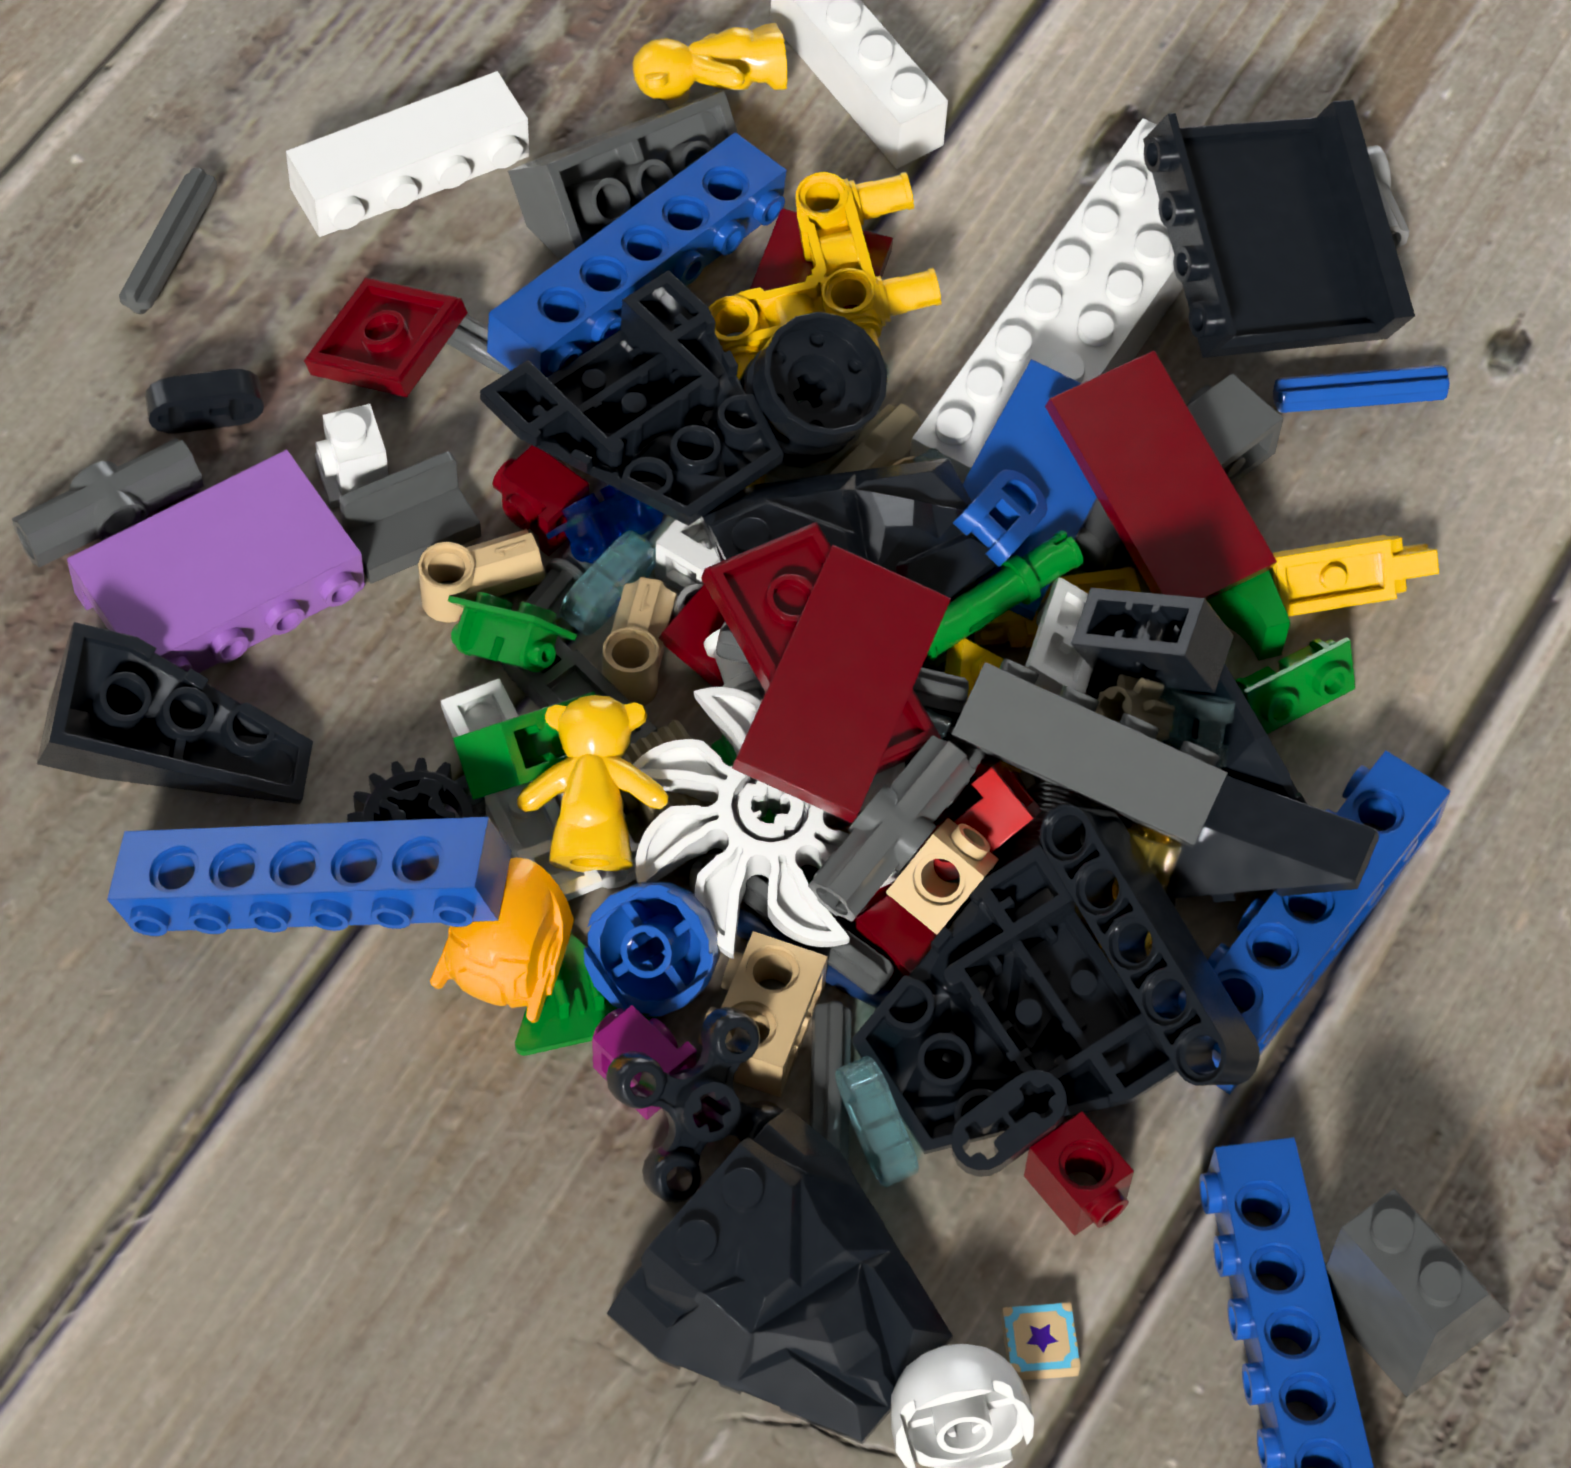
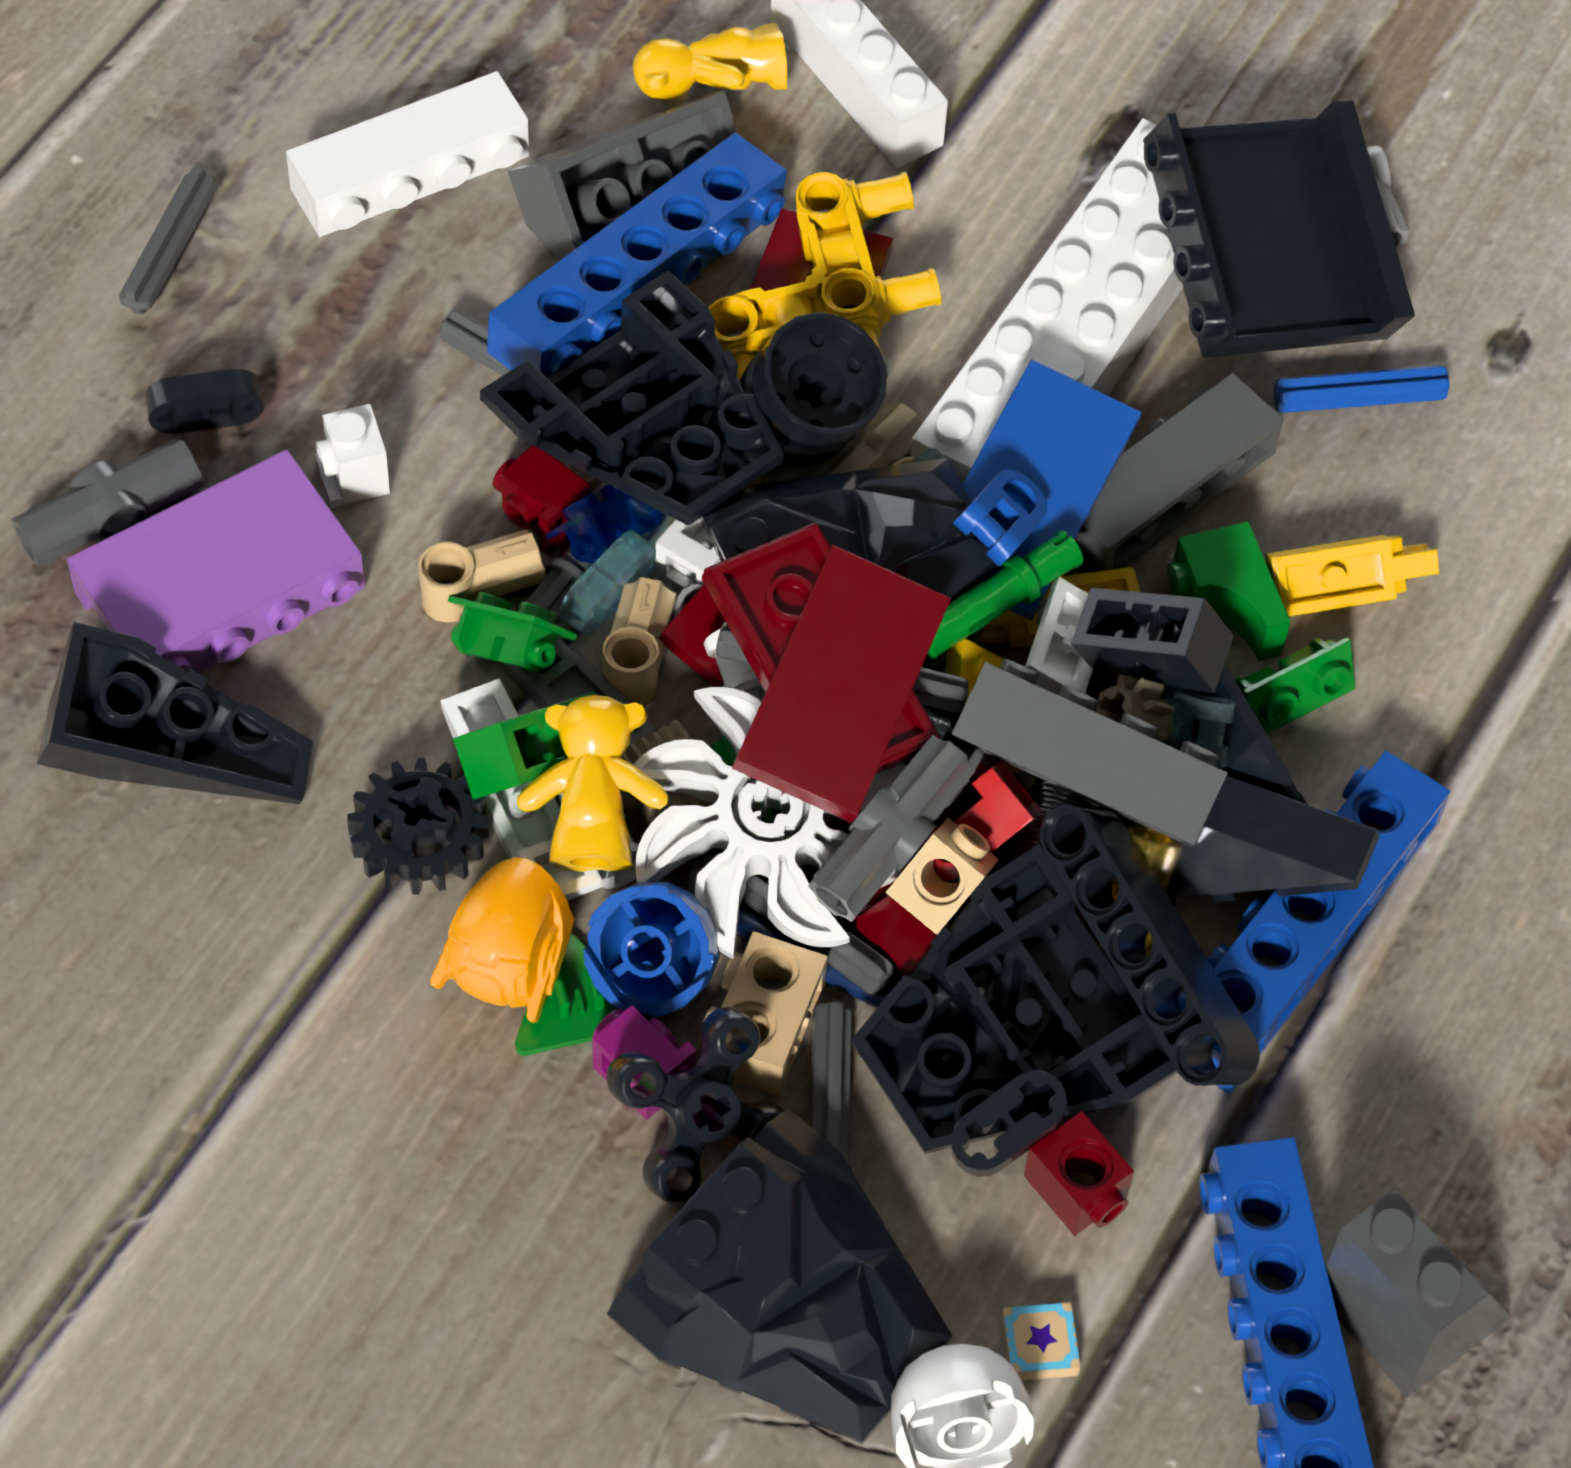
blue brick [107,817,512,936] -> none
dark red tile [304,277,468,397] -> none
dark grey panel [339,451,481,584] -> none
clear light blue beam [835,1056,919,1188] -> none
dark red tile [1045,350,1277,600] -> none

